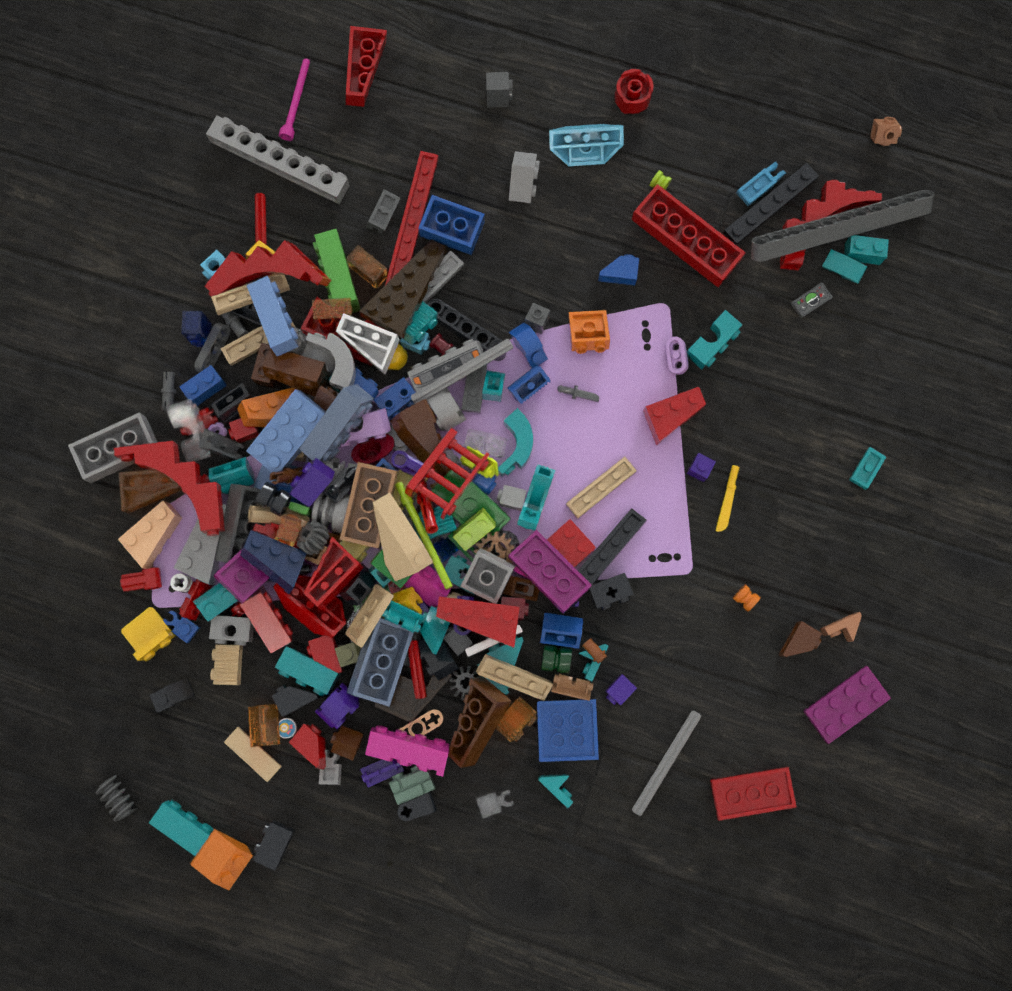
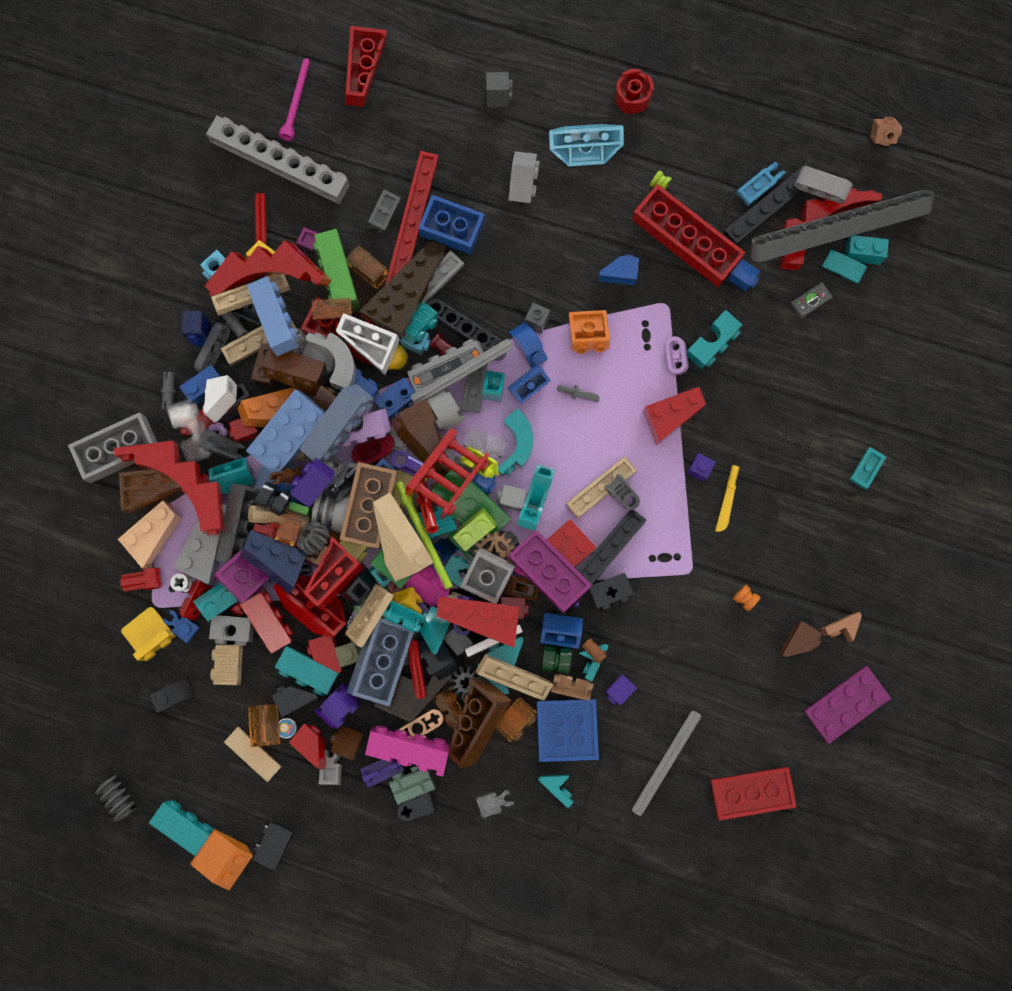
none -> white slope [203,375,237,422]
none -> magenta tile [296,227,319,252]
none -> clear orange hinge [435,688,463,731]
none -> dark grey piece [604,474,640,510]
none -> blue brick [728,259,760,292]
none -> light grey beam [794,166,853,204]

